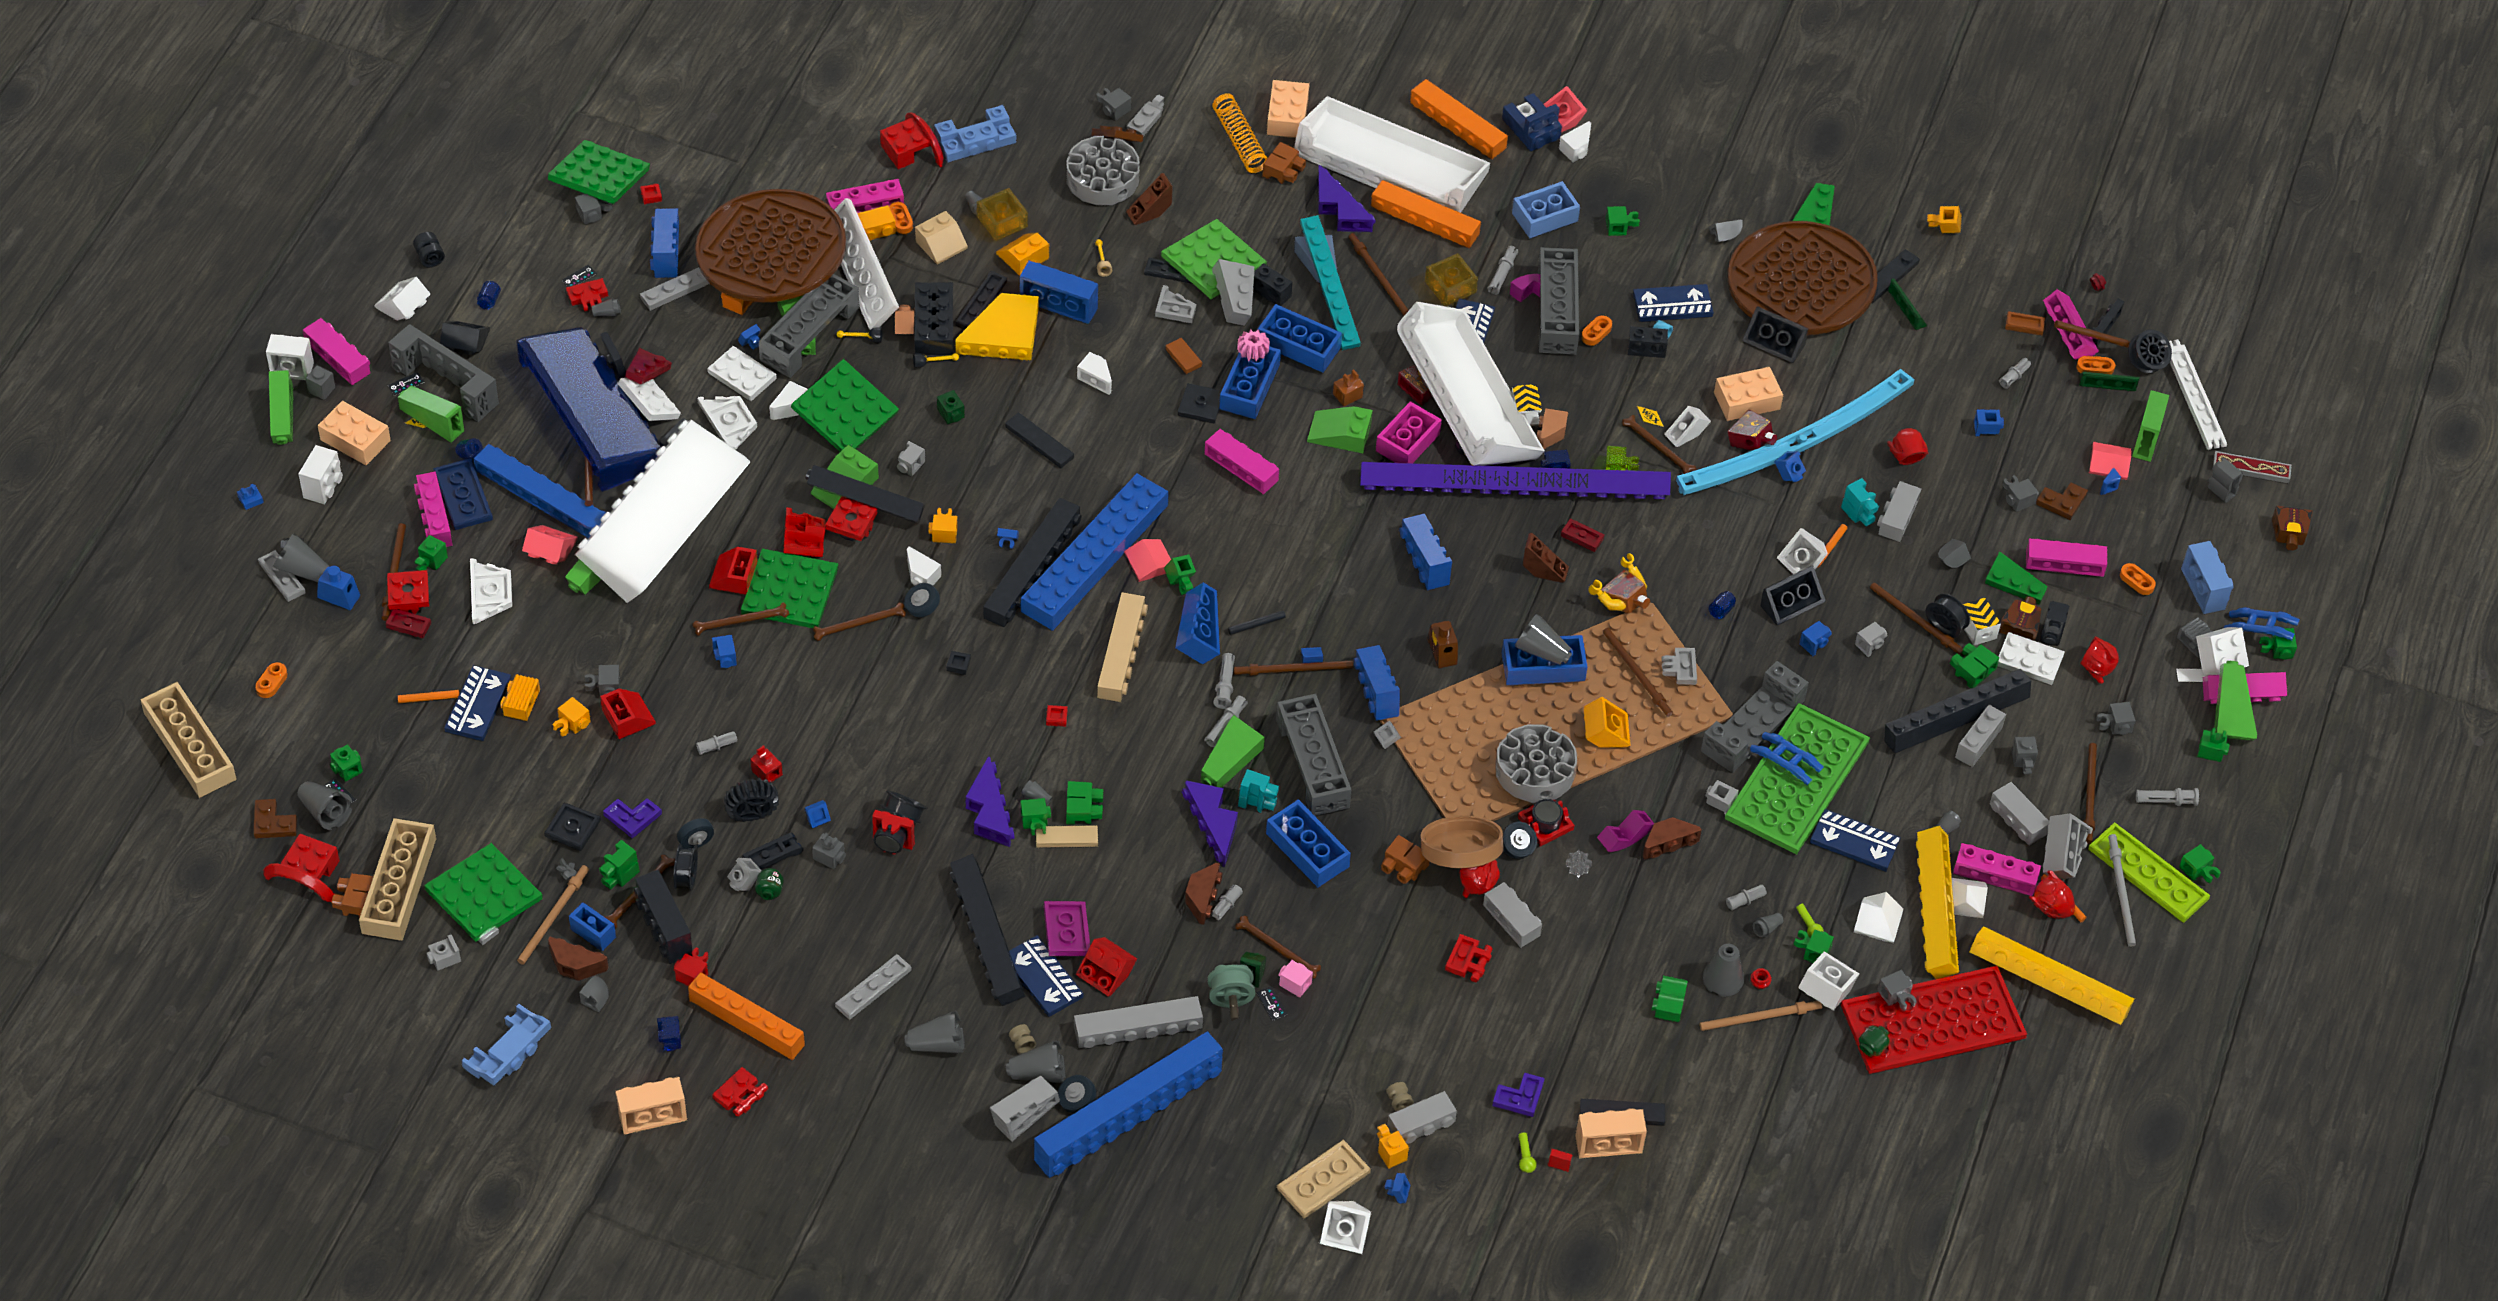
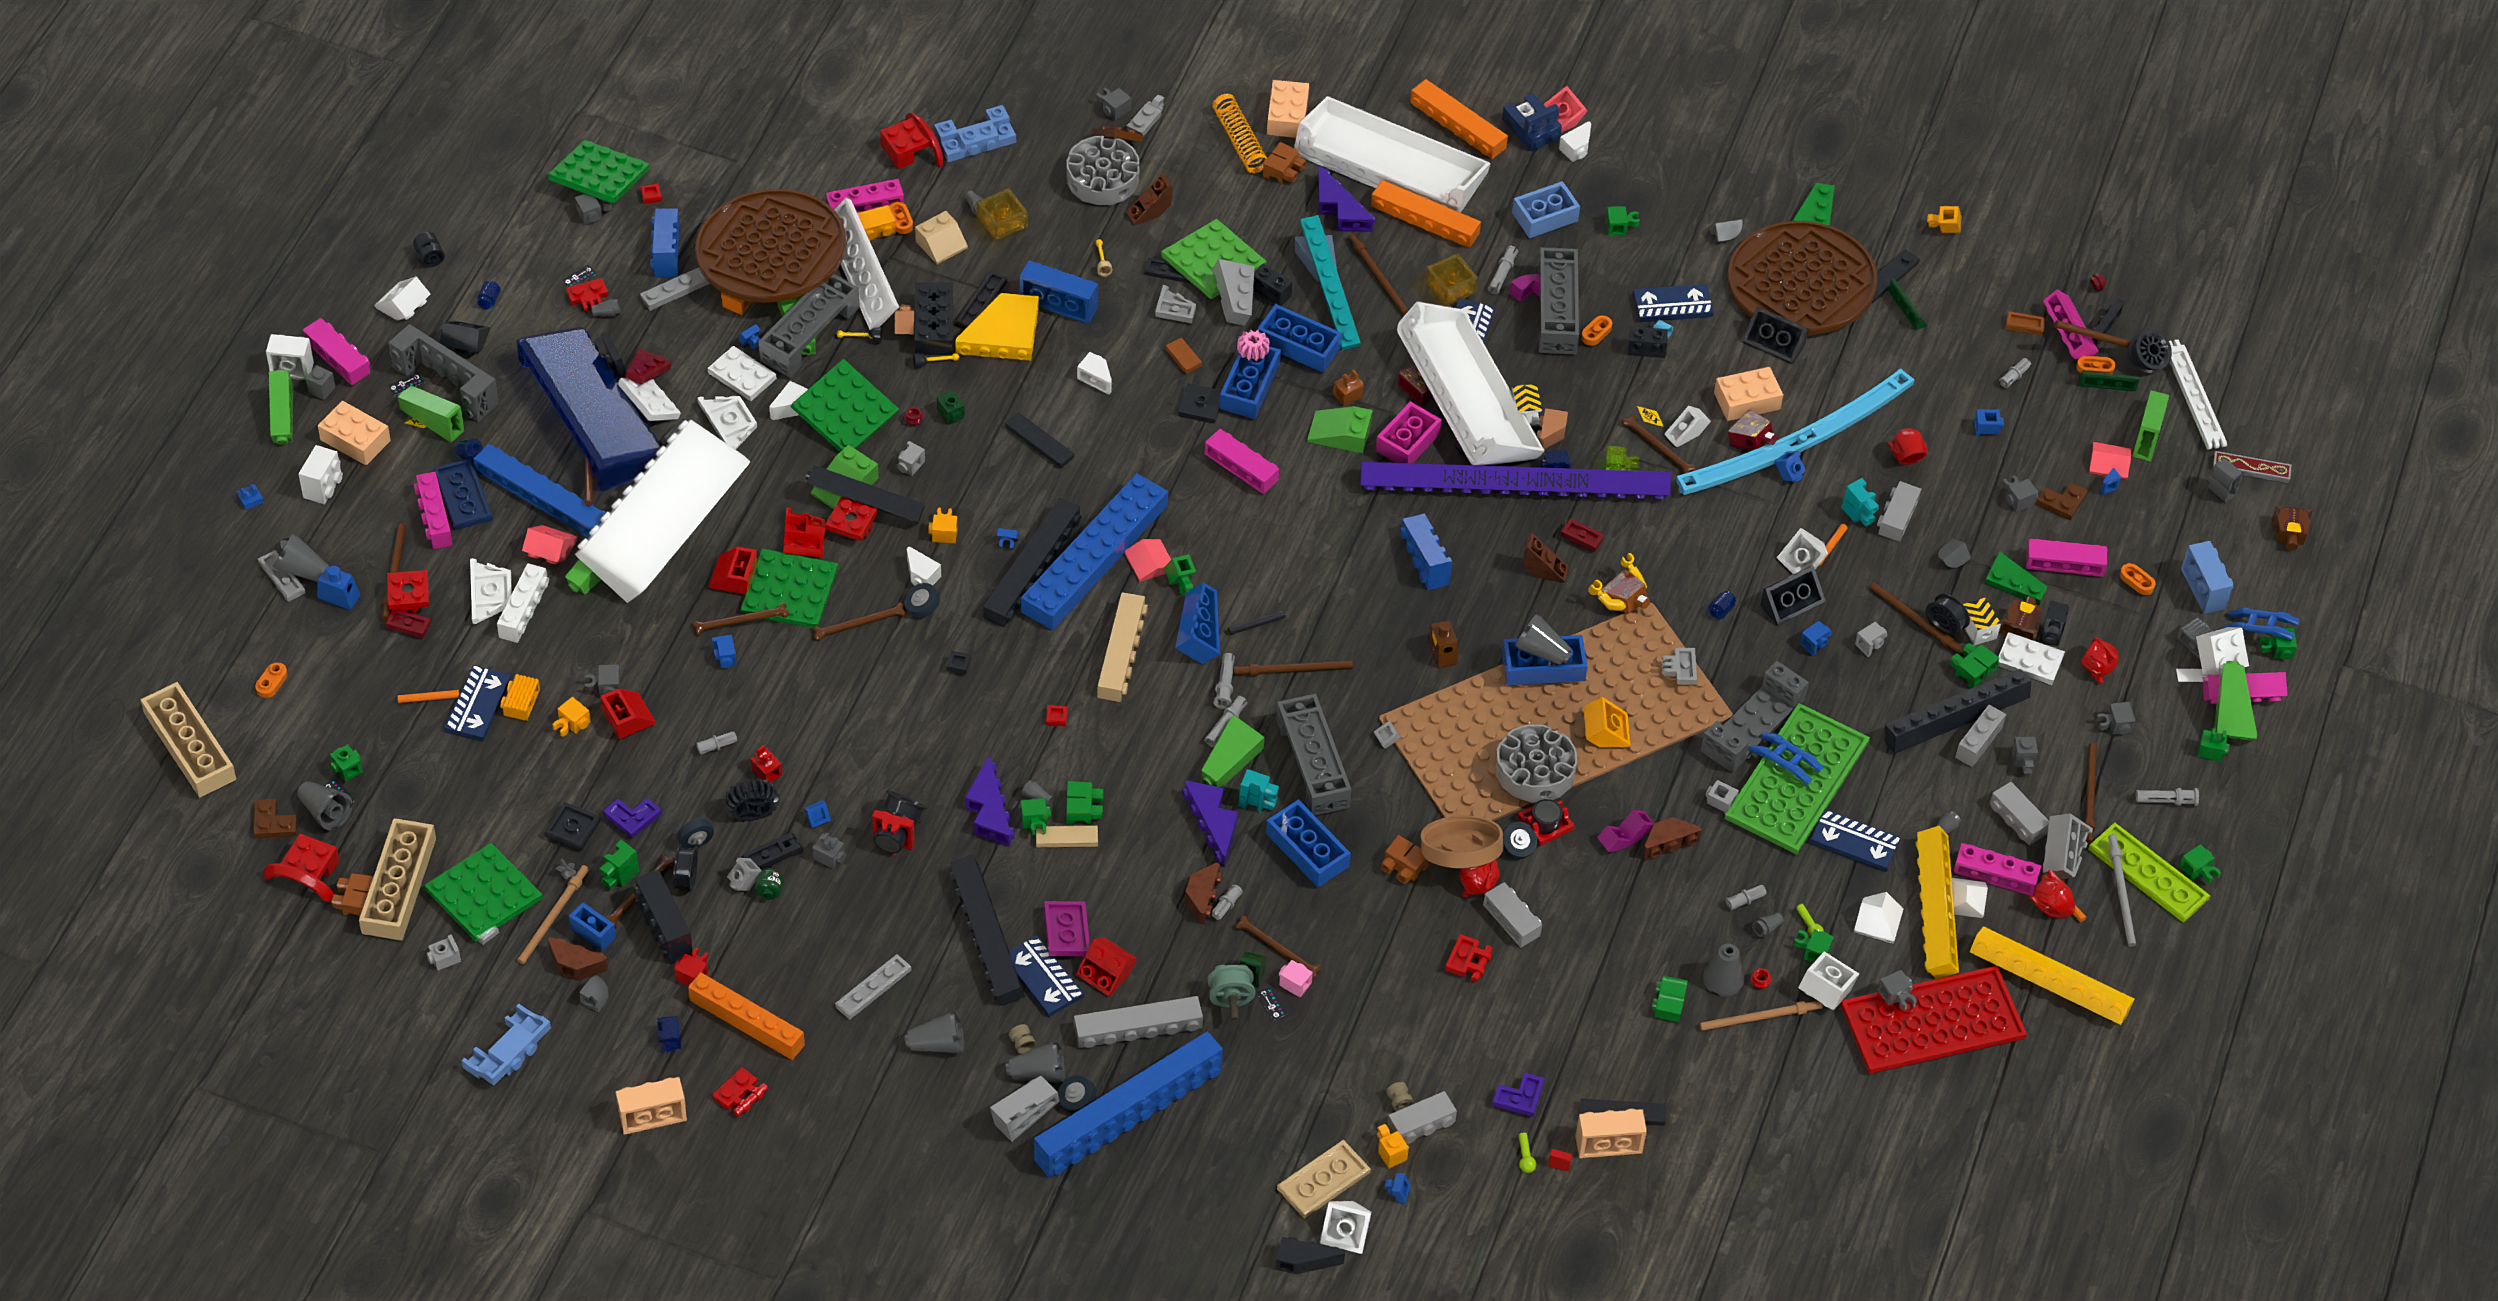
green brick [415,535,448,571] -> none
light orange slope [996,233,1049,276] -> none
blue slope [1301,647,1323,663] -> none
blue wedge [1353,645,1400,721] -> none
clear gear [1566,850,1592,877] -> none
reddish brown bar [1603,628,1673,717] -> none
dark green head [1859,1025,1890,1057] -> none
none -> white brick [497,563,549,643]
none -> dark red plate [904,407,924,425]
none -> black slope [1275,1237,1346,1274]

